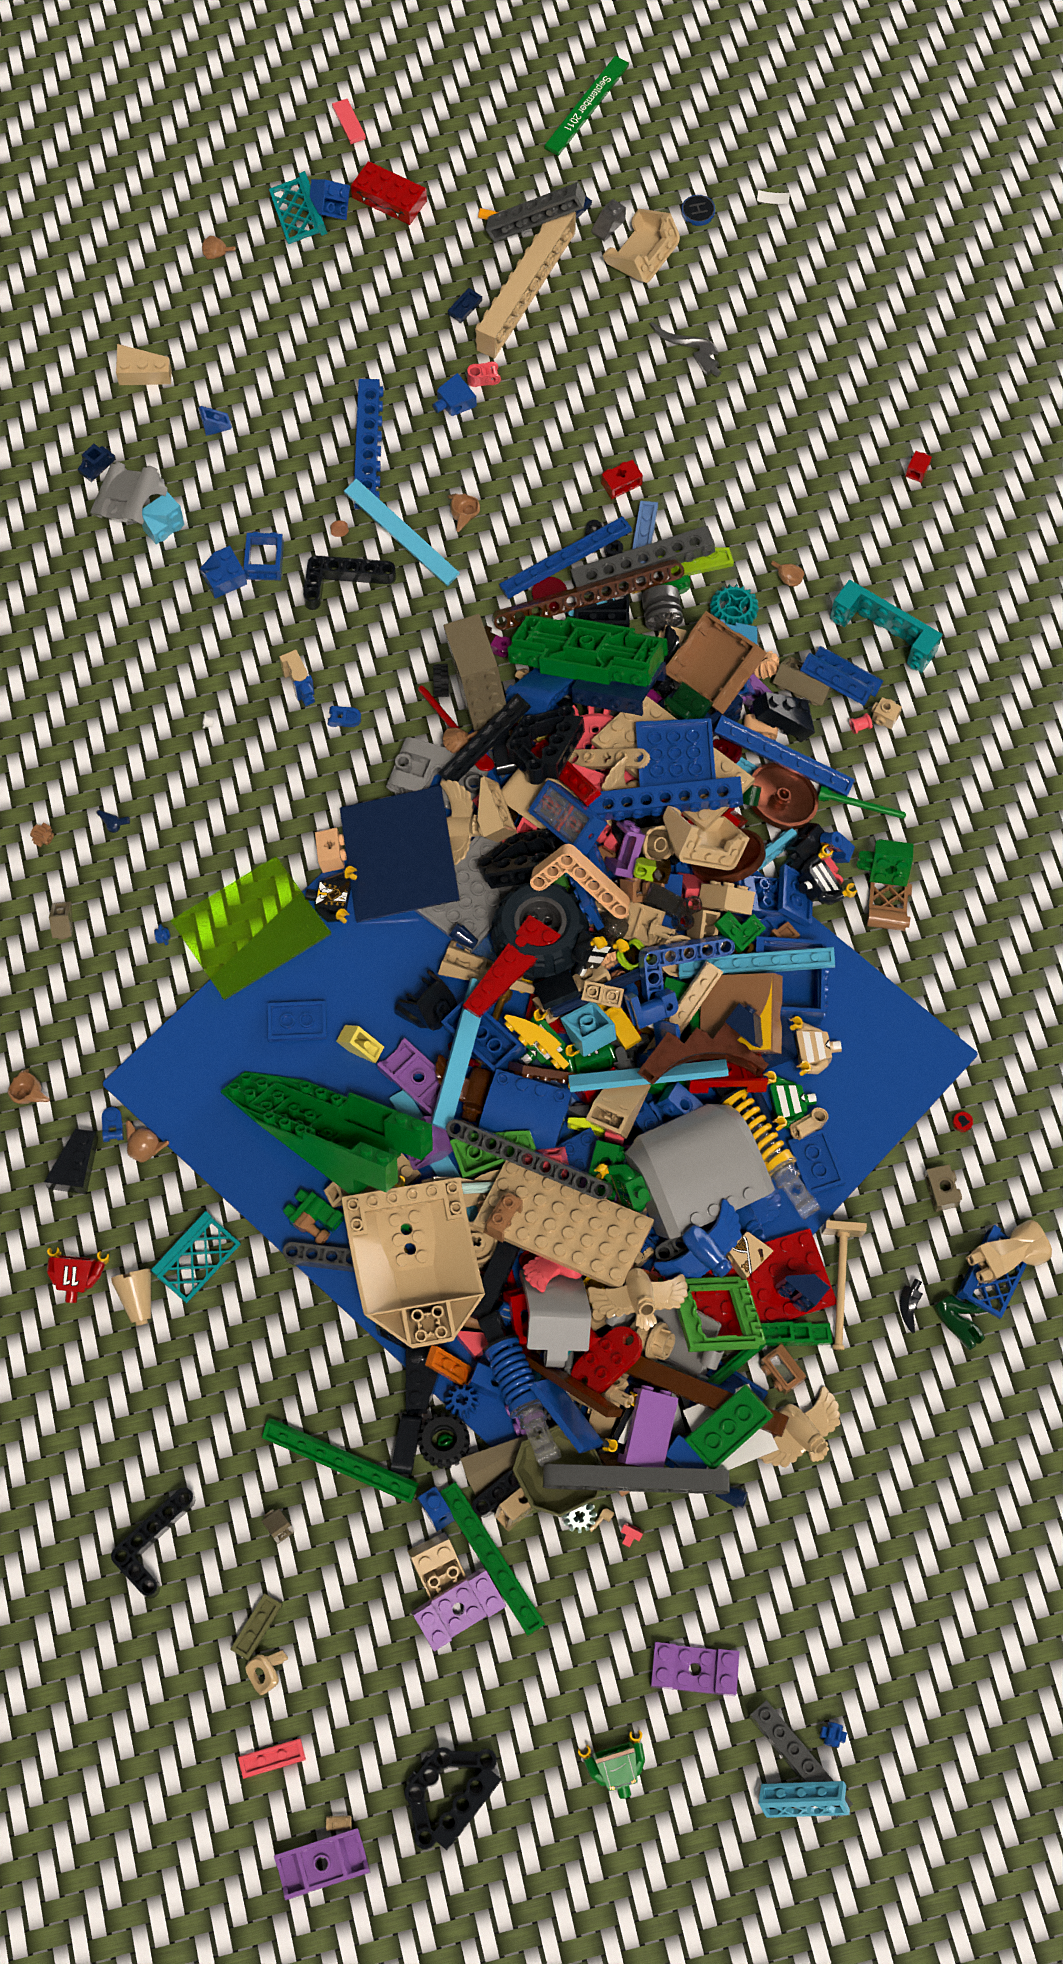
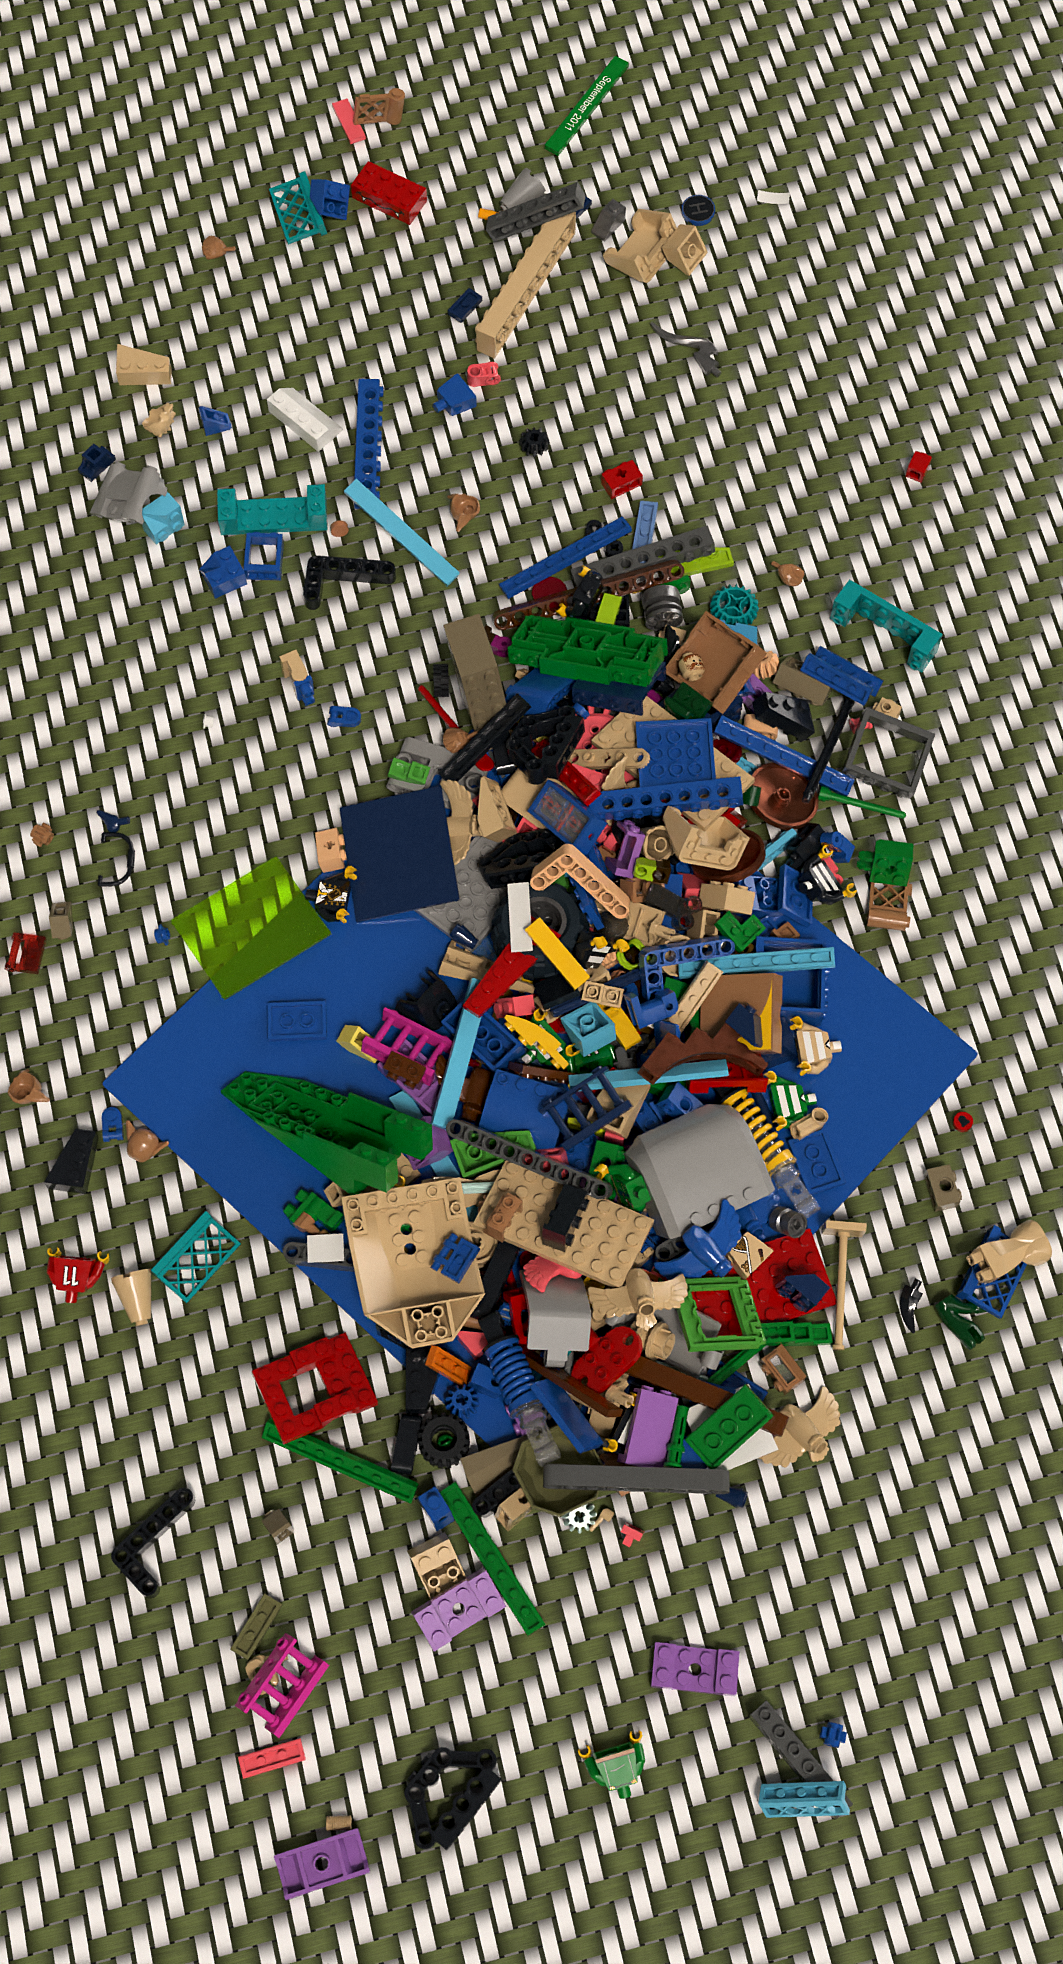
none -> clear red plate [4,933,46,974]
none -> black piece [97,832,135,887]
none -> tan hair [142,403,176,437]
none -> teal plate [217,484,328,535]
none -> dark pink fence [235,1633,329,1738]
none -> red piece [252,1332,378,1445]
none -> white slope [267,388,343,452]
none -> white sticker [307,1234,344,1263]
none -> medium nougat piece [353,88,405,125]
none -> dark pink fence [361,1007,453,1086]
none -> reddish brown bracket [383,1051,426,1090]
none -> bright green slope [387,758,430,785]
none -> blue plate [430,1233,480,1284]
none -> coral brick [494,994,535,1019]
none -> light grey cone [499,168,546,211]
none -> white sticker [507,882,533,952]
none -> black gear [519,427,549,458]
none -> yellow tile [524,917,590,990]
none -> dark blue fence [539,1065,634,1151]
none -> black wedge [542,1184,590,1252]
none -> black torso [556,565,604,618]
none -> blue tile [572,702,590,720]
none -> lime slope [595,593,622,625]
none -> tan slope [661,224,708,276]
none -> green pin [663,1406,689,1468]
none -> tan head [678,652,705,681]
none -> flat silver wheel [769,1206,807,1238]
none -> black piece [802,697,855,804]
none -> dark grey window [841,707,935,799]

